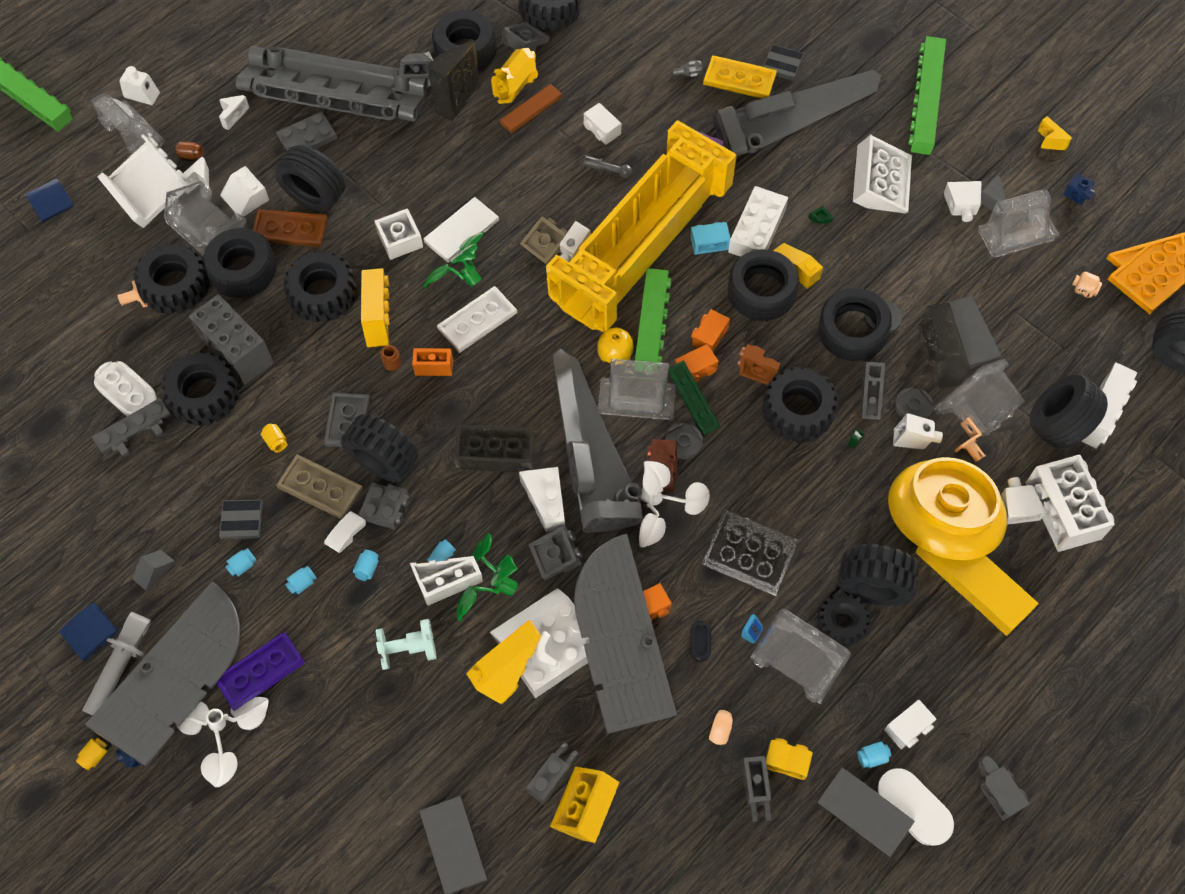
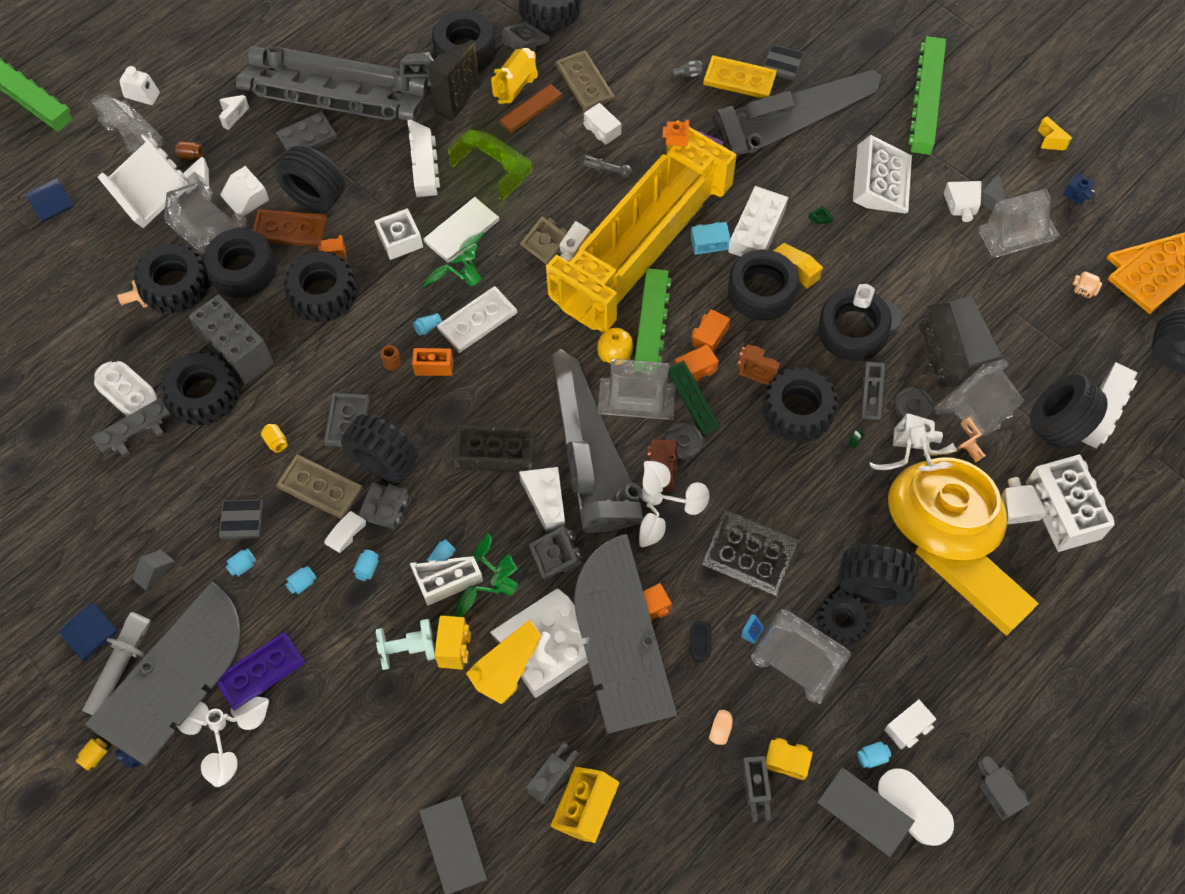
yellow wedge [361,268,389,347] -> none
none -> orange brick [318,235,346,260]
none -> white wedge [408,120,440,197]
none -> medium azure cone [413,313,442,335]
none -> yellow brick [434,616,471,670]
none -> clear neon green windscreen [448,130,532,201]
none -> dark tan tile [556,50,615,112]
none -> orange brick [663,120,689,146]
none -> white hair [853,284,875,308]
none -> white plant [870,426,957,471]

